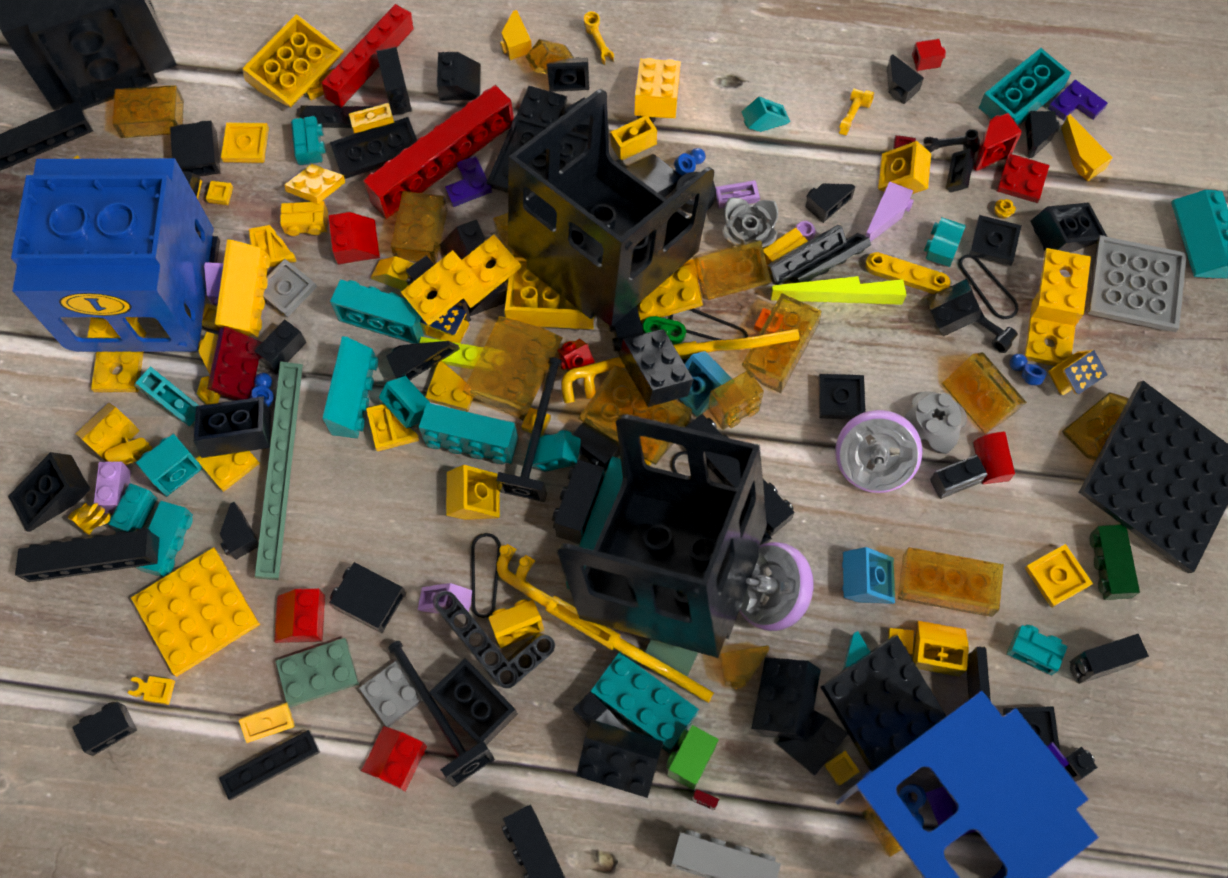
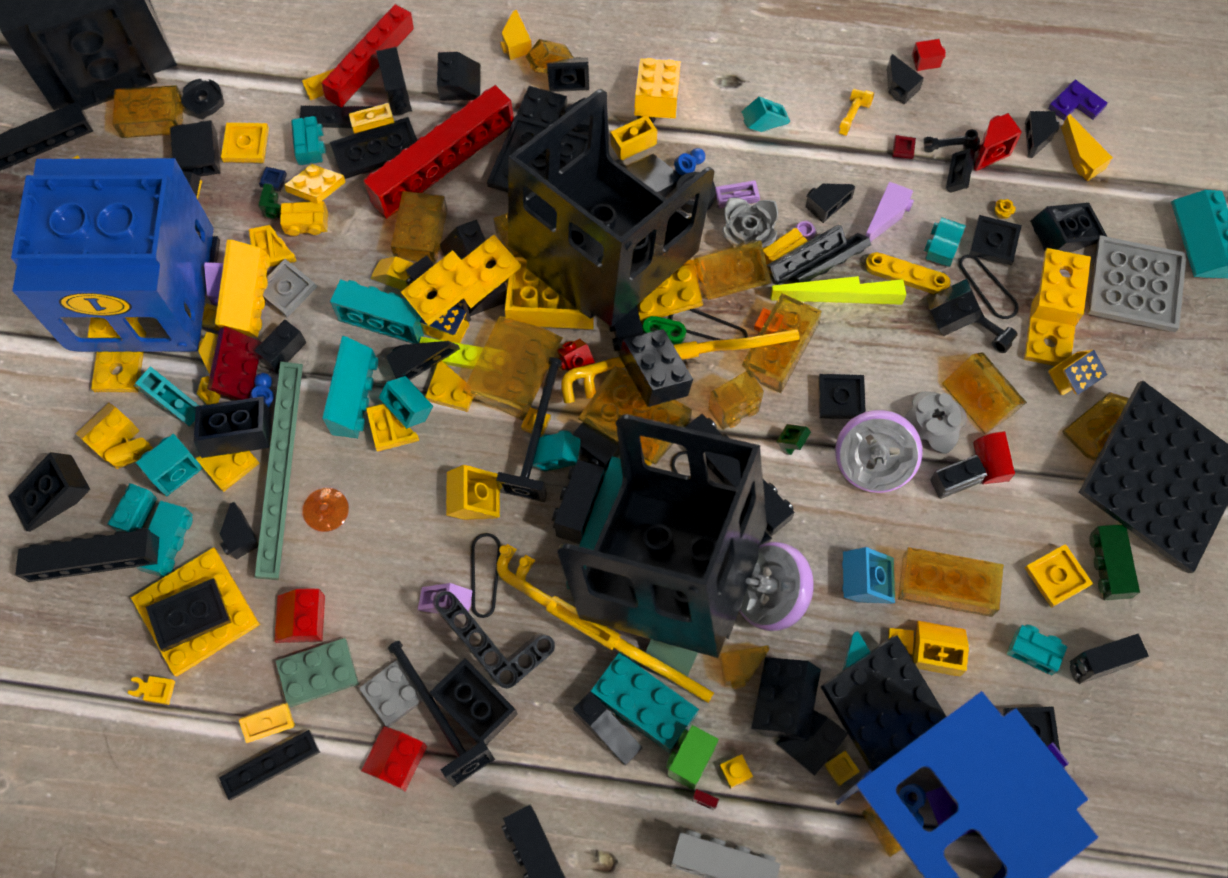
yellow arm [68,503,111,535] -> none
black brick [72,702,138,756] -> none
lavender brick [94,461,131,514] -> none
yellow tile [206,181,233,205] -> none
yellow slope [242,14,344,108] -> none
red slope [328,212,380,265] -> none
black brick [329,562,406,634] -> none
teal brick [419,403,519,465] -> none
dark purple plate [445,156,492,207] -> none
yellow slope [488,599,545,649] -> none
black brick [576,720,664,798] -> none
yellow brick [584,11,614,65] -> none
dark azure slope [679,351,735,417] -> none
yellow slope [878,141,931,194] -> none
black tile [966,647,991,701] -> none
teal brick [979,48,1071,126] -> none
red plate [997,153,1050,204] -> none
blue plate [1009,354,1047,385] -> none
black brick [1064,746,1098,782] -> none
none -> black plate [146,578,232,652]
none -> black plate [181,79,224,119]
none -> dark green bracket [258,183,281,219]
none -> dark blue tile [259,167,287,192]
none -> clear orange dish [303,488,349,532]
none -> yellow plate [720,754,753,789]
none -> dark green bracket [776,424,811,455]

